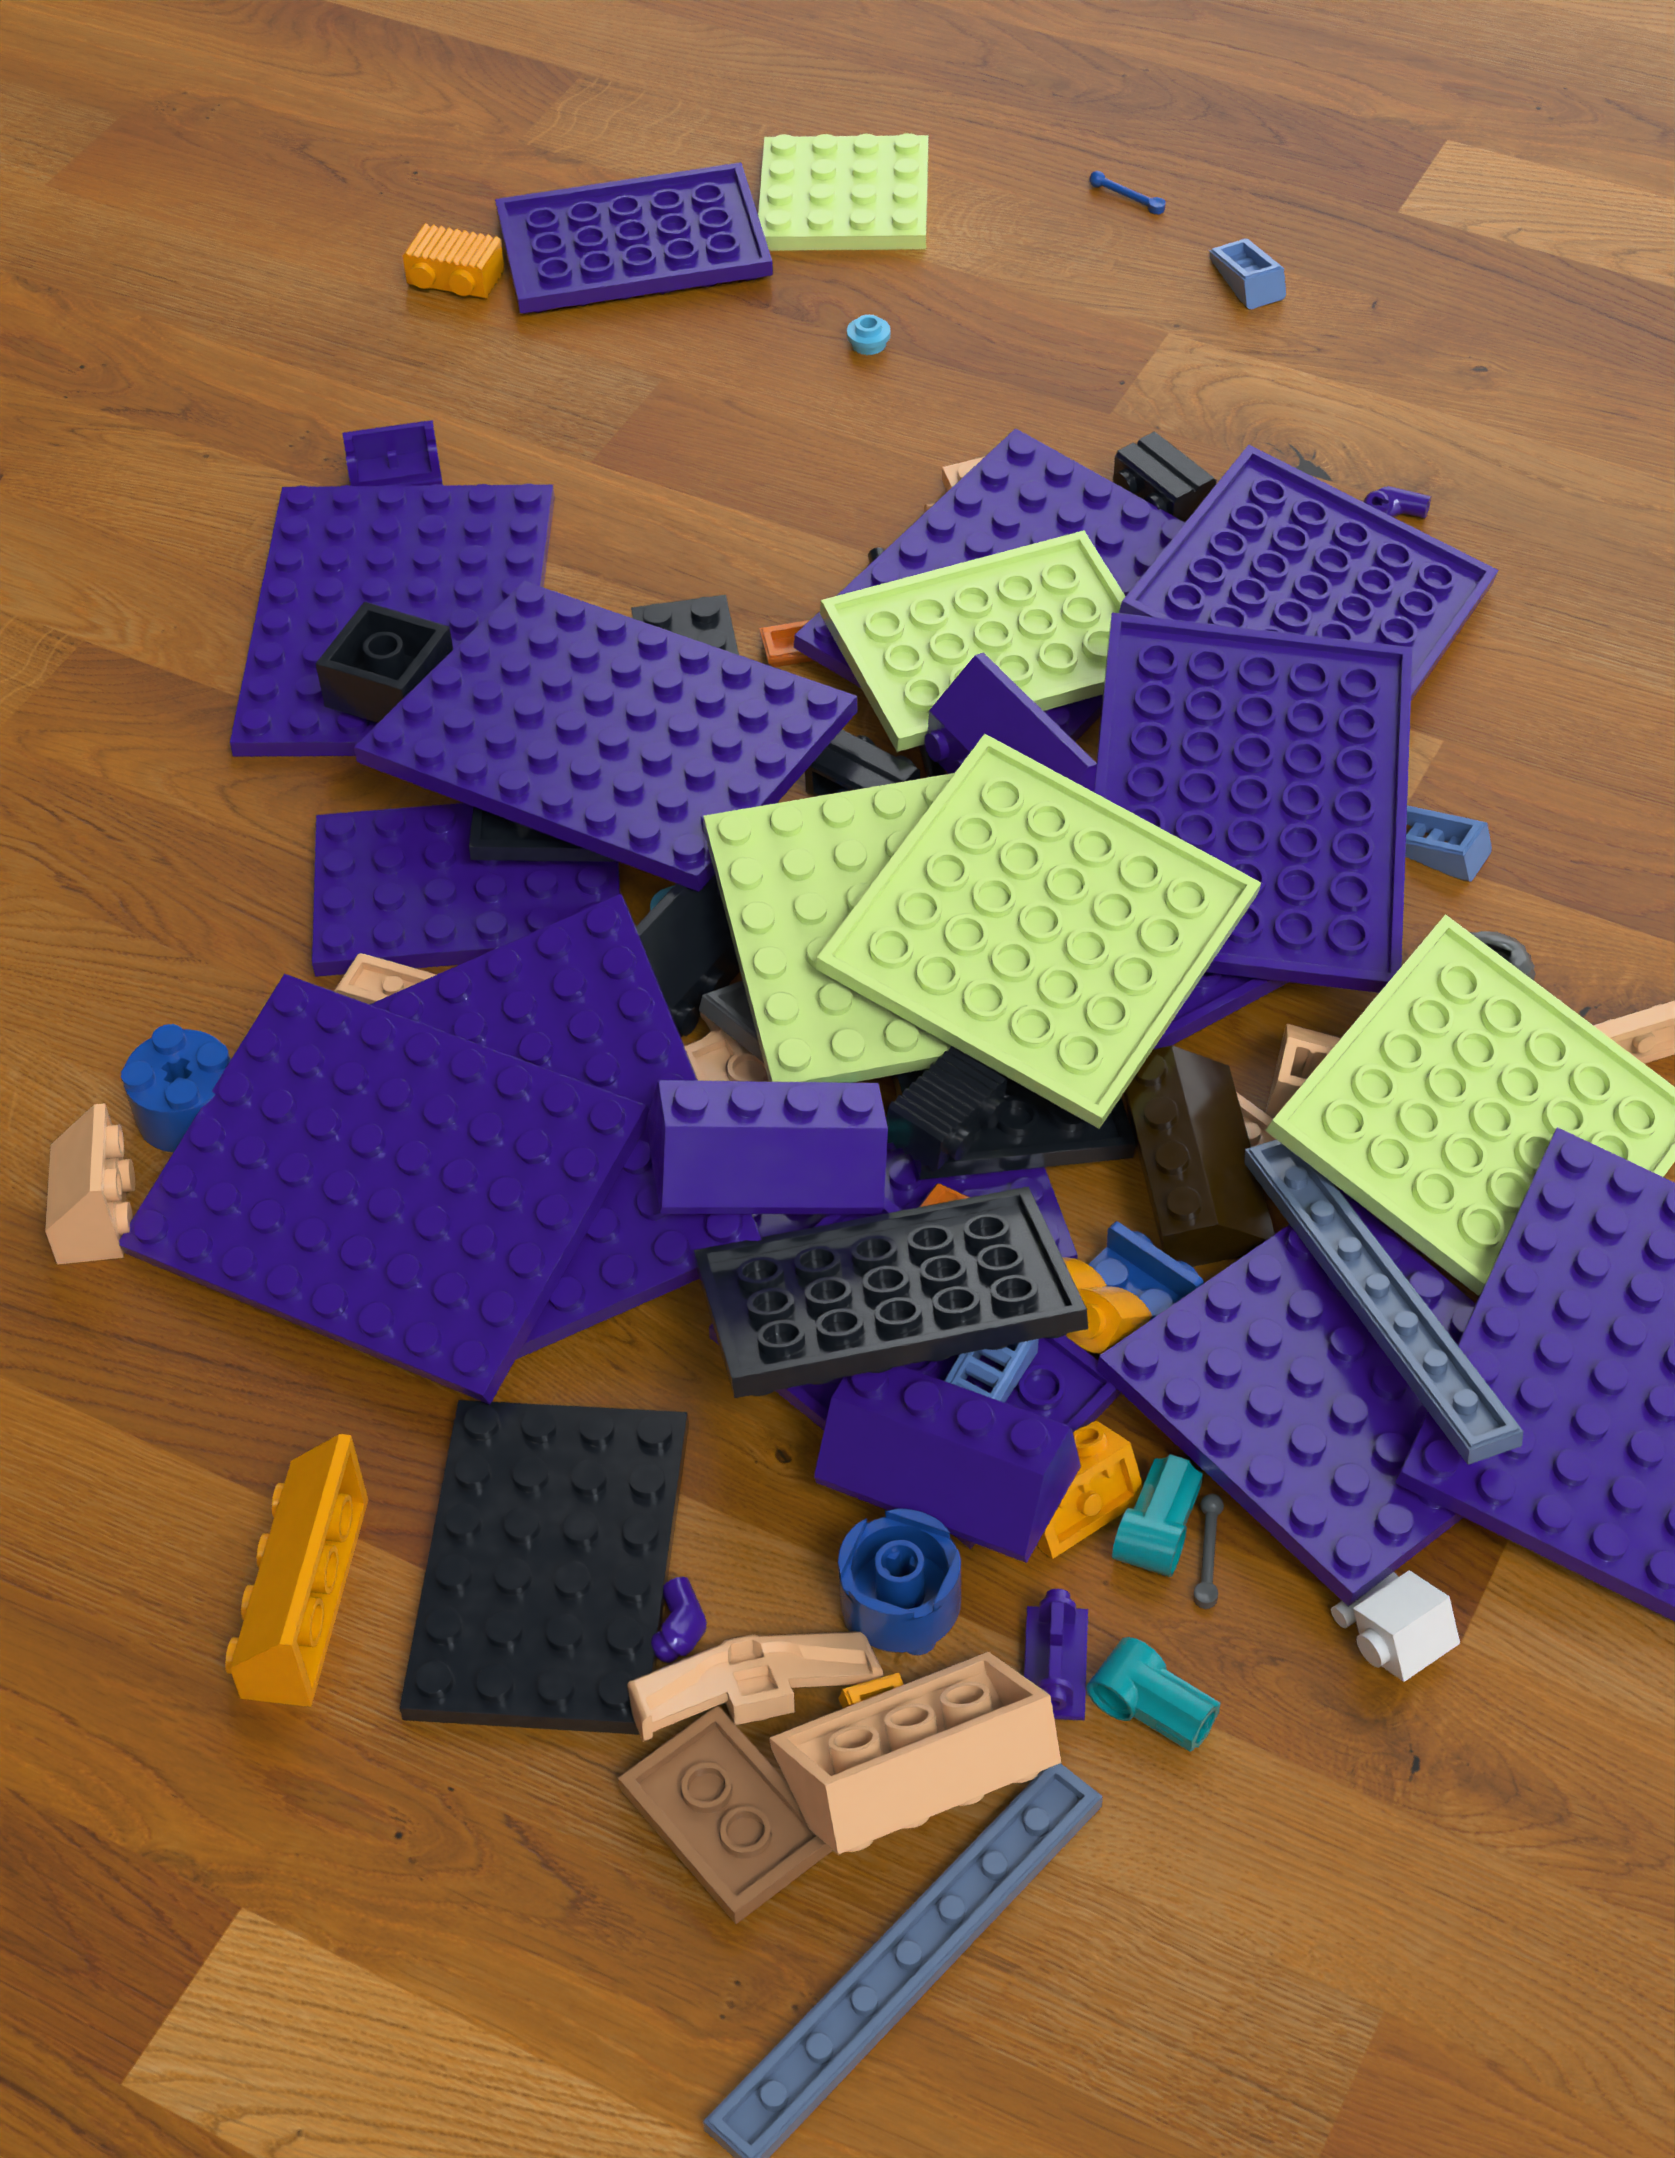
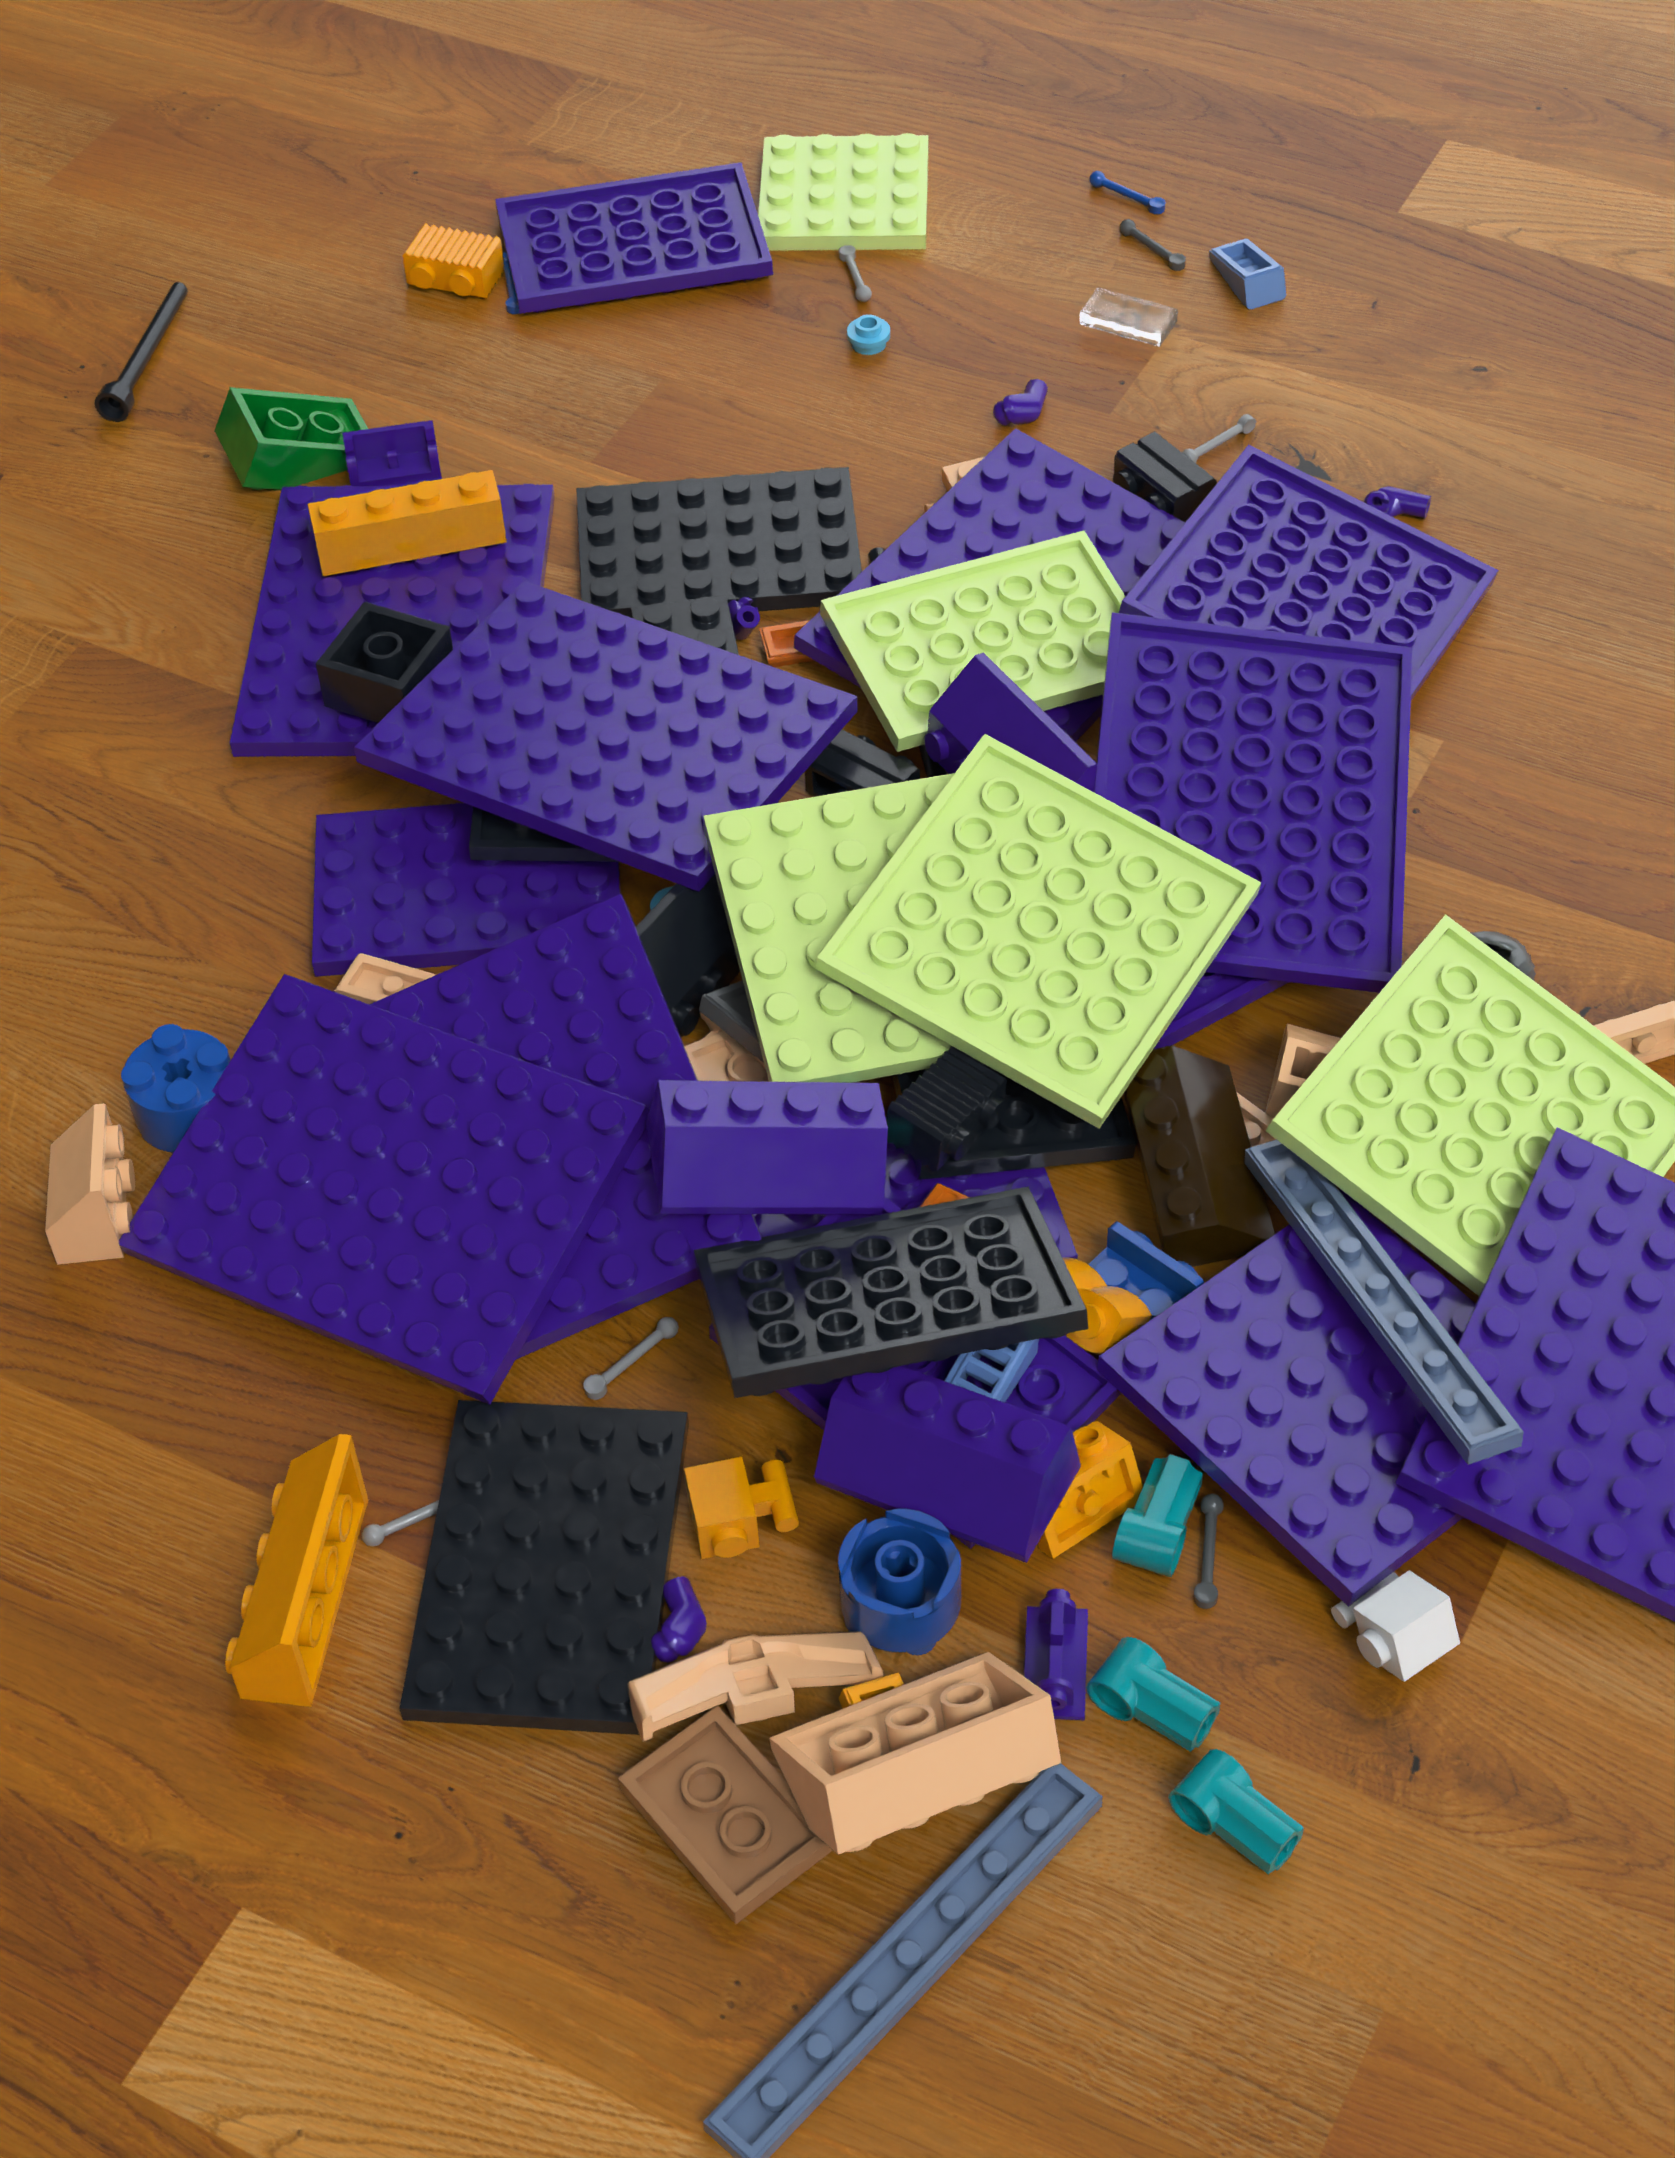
medium blue slope [1405,805,1492,882] -> none
none -> black piece [94,282,188,422]
none -> green slope [214,387,368,490]
none -> light orange slope [308,470,507,576]
none -> light grey hinge [361,1500,439,1547]
none -> blue hinge [503,252,520,314]
none -> black plate [576,467,862,618]
none -> light grey hinge [583,1317,679,1400]
none -> light orange brick [684,1456,799,1559]
none -> dark purple arm [728,596,760,640]
none -> light grey hinge [839,245,872,302]
none -> dark purple arm [993,379,1048,425]
none -> clear plate [1080,287,1178,347]
none -> dark grey hinge [1119,219,1186,271]
none -> teal piece [1168,1749,1304,1875]
none -> light grey hinge [1182,414,1256,463]

